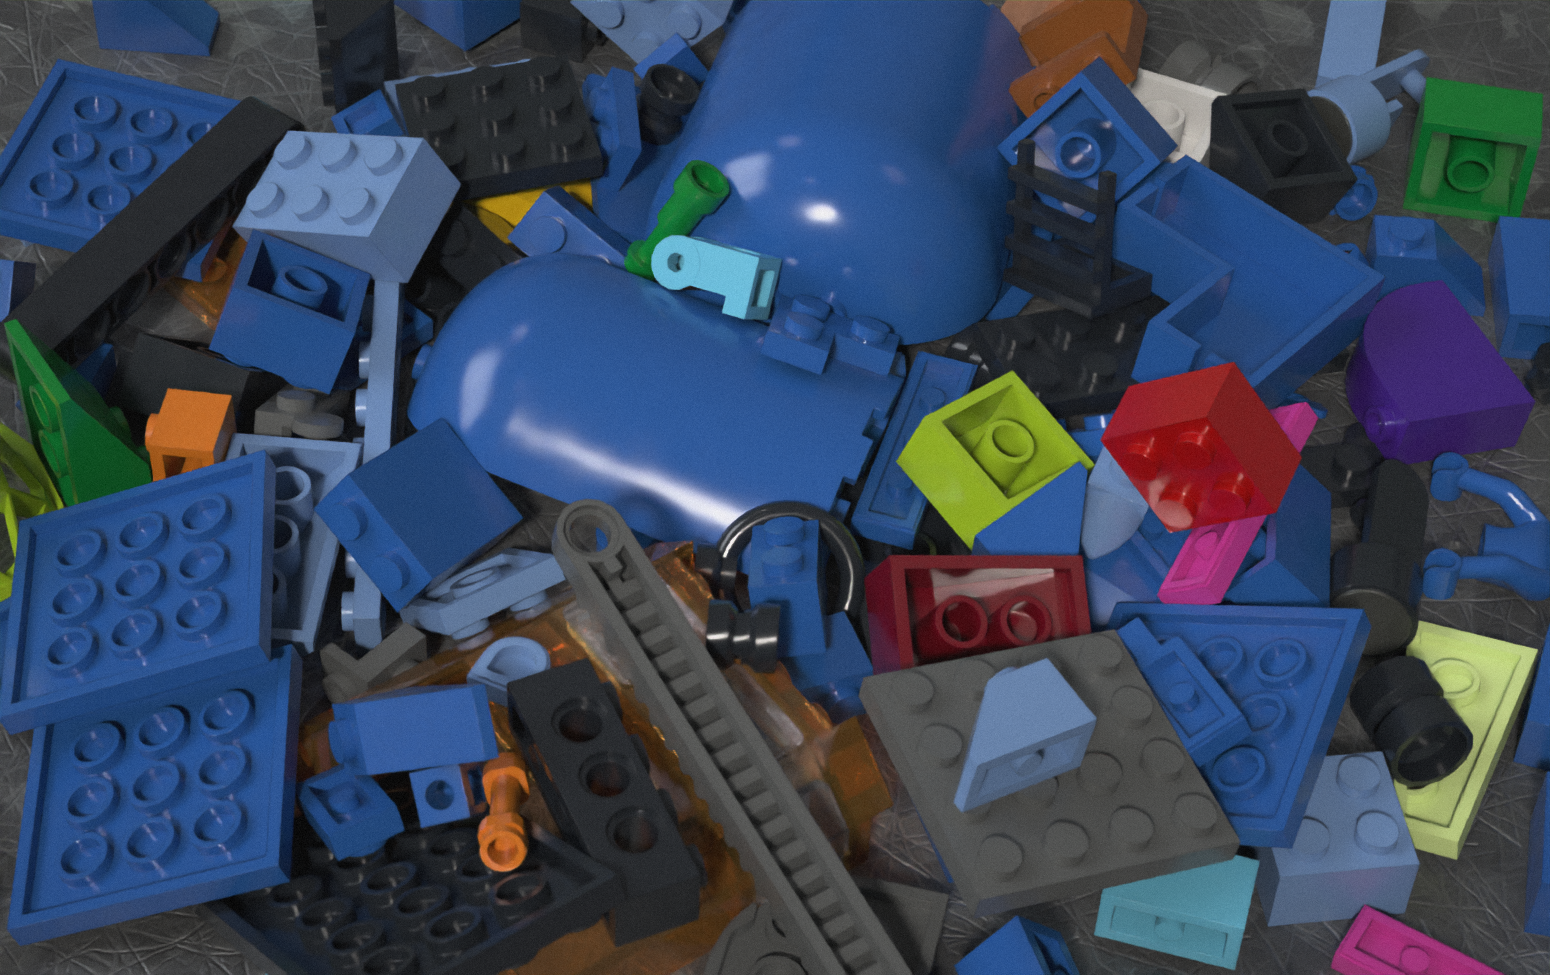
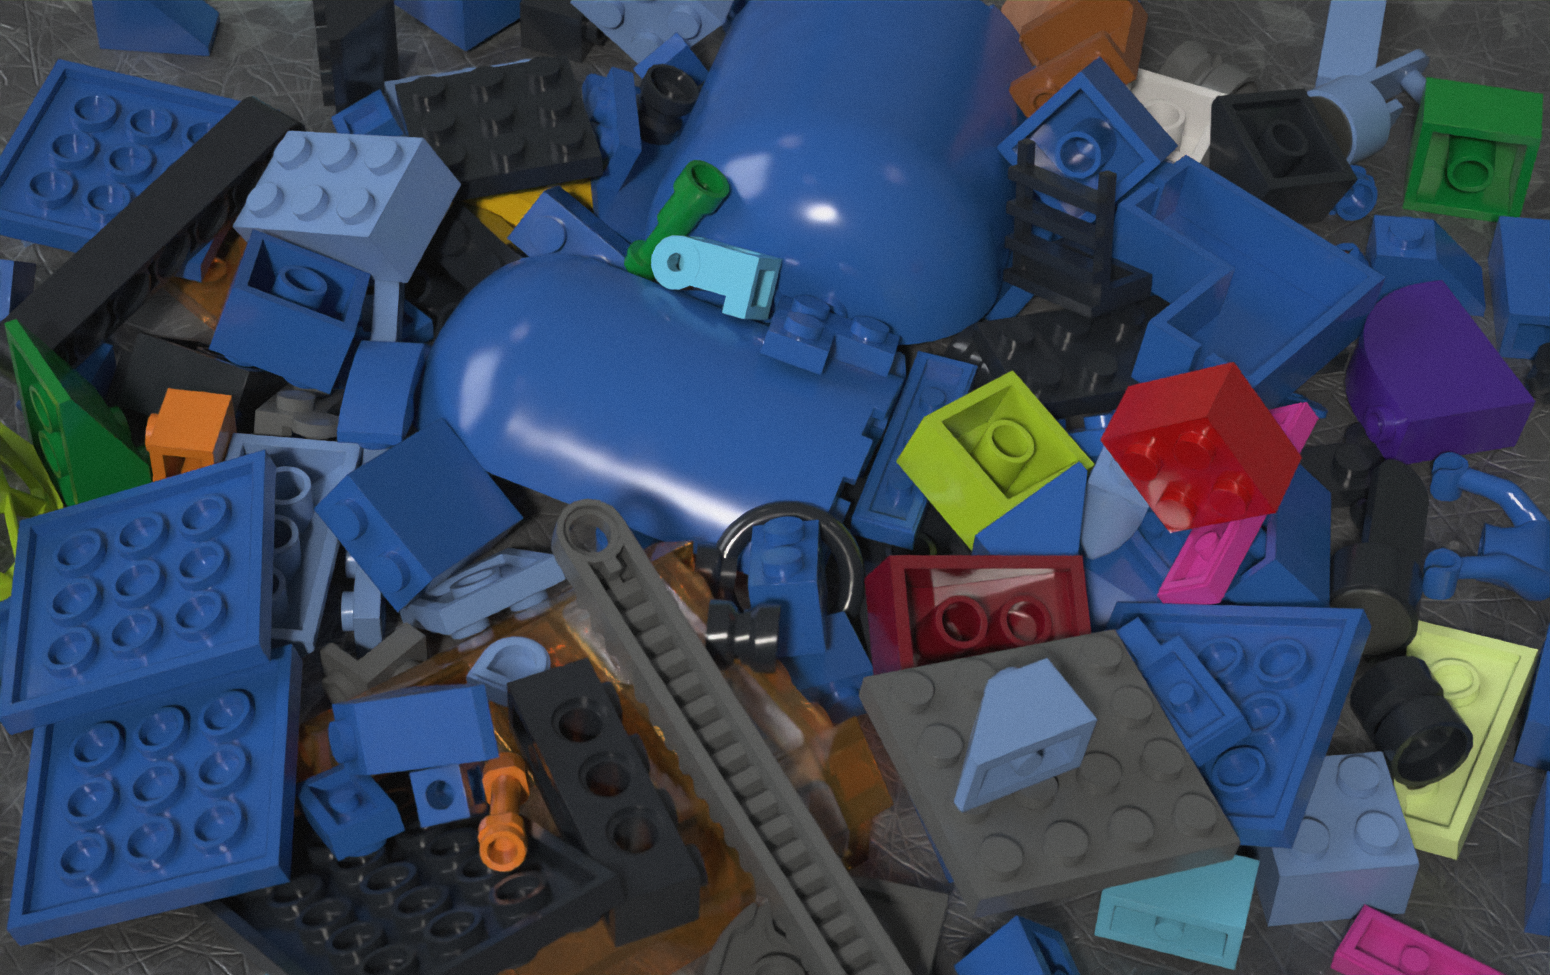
none -> blue slope [337,340,425,450]

